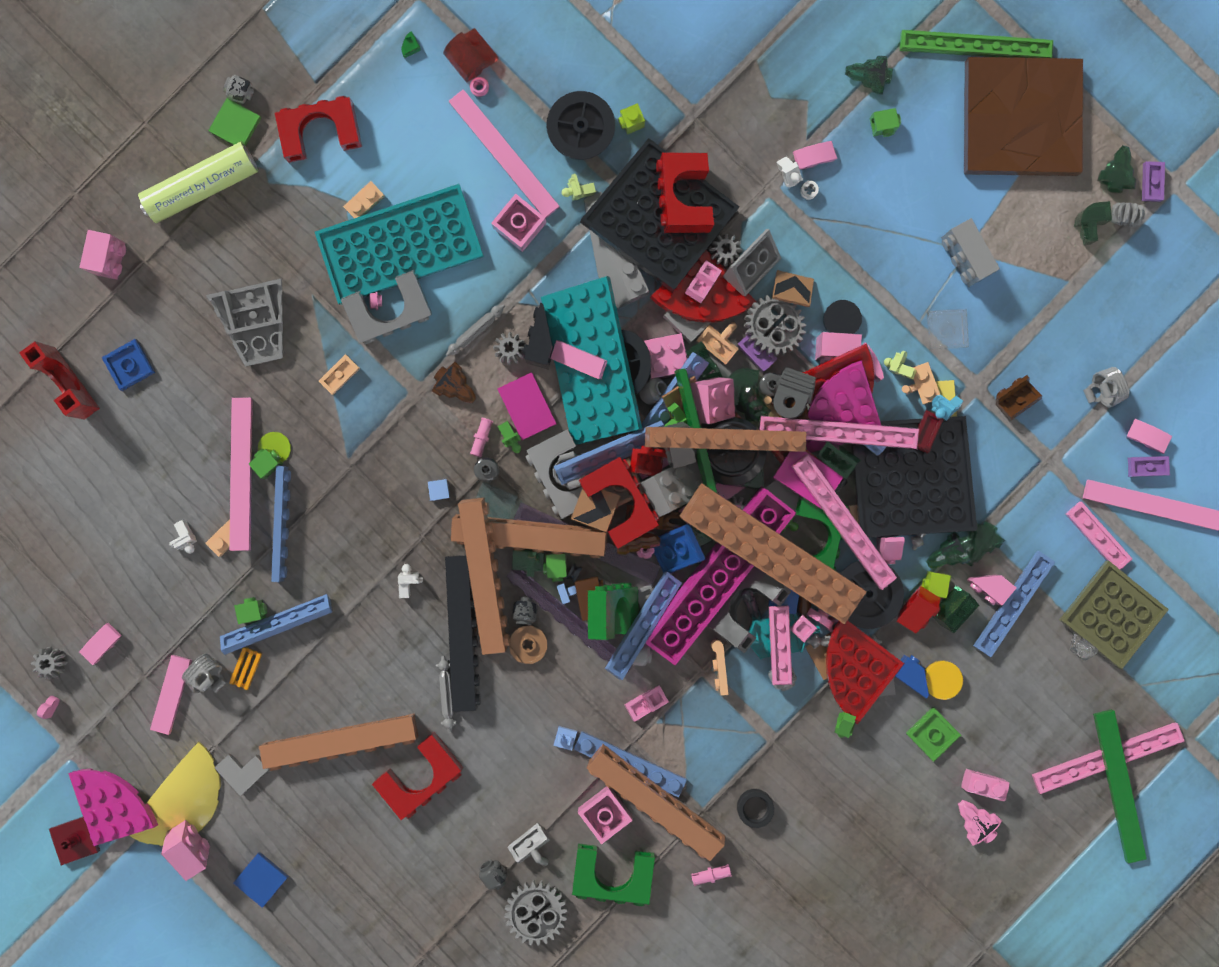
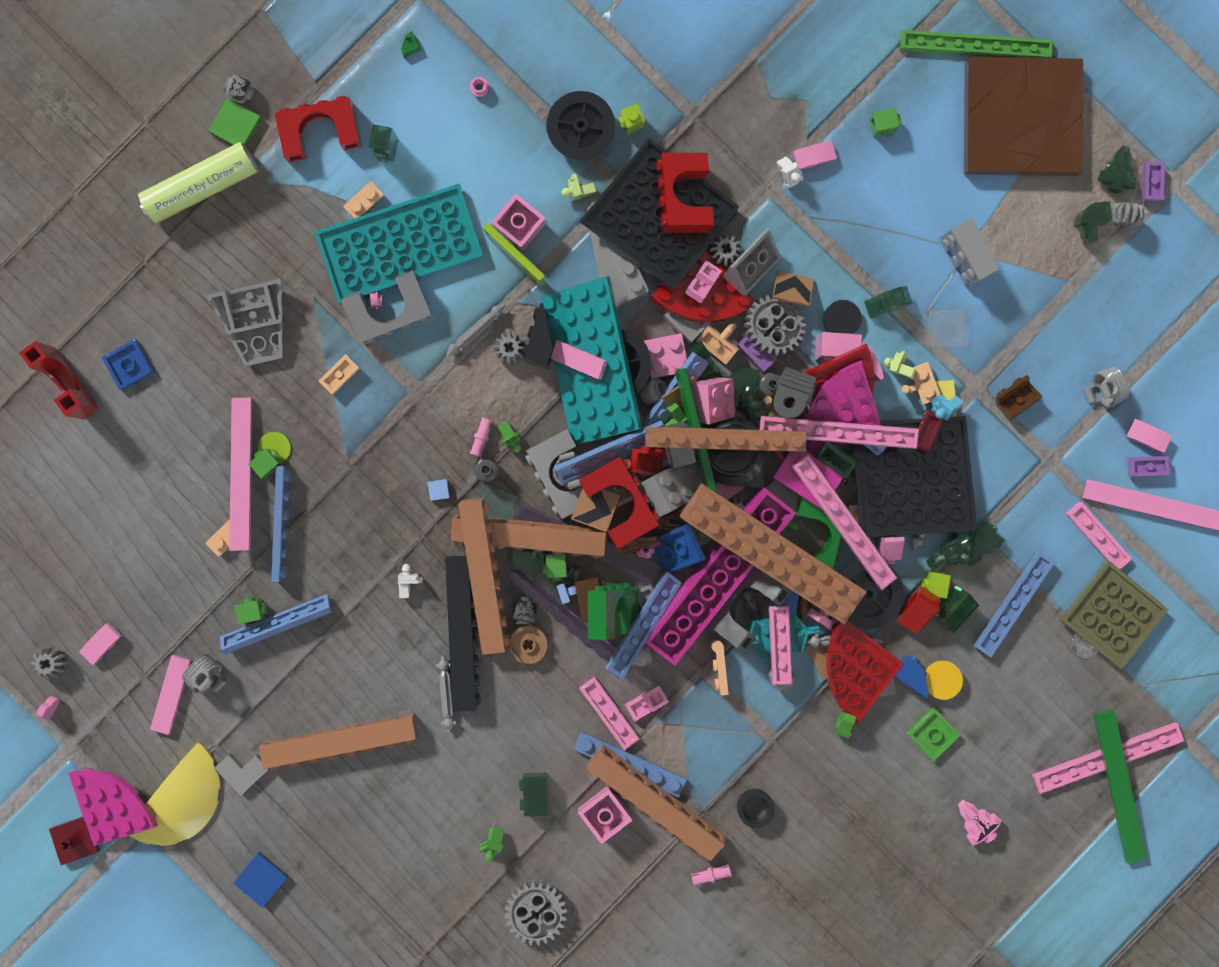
bright pink brick [79,230,126,280] -> none
bright pink brick [161,820,210,881] -> none
white piece [169,520,197,554] -> none
light orange tile [229,647,263,690] -> none
red arch [372,732,463,820] -> none
reddish brown rock [431,362,476,404] -> none
clear red brick [443,28,498,82] -> none
bright pink tile [449,89,560,218] -> none
dark grey head [479,860,507,890] -> none
dark pink tile [498,372,556,441] -> none
light grey plate [508,823,550,866] -> none
light blue tile [553,726,577,751] -> none
green arch [572,844,655,906] -> none
bright pink tile [790,615,817,643] -> none
white bush [800,181,819,200] -> none
clear green rock [845,56,893,95] -> none
bright pink brick [961,769,1009,802] -> none
bright pink slope [967,575,1016,606] -> none
none -> clear green brick [369,124,399,163]
none -> bright green piece [479,826,504,862]
none -> lime tile [483,223,546,288]
none -> clear green brick [519,773,548,816]
none -> bright pink tile [579,676,640,751]
none -> clear green brick [864,286,913,319]

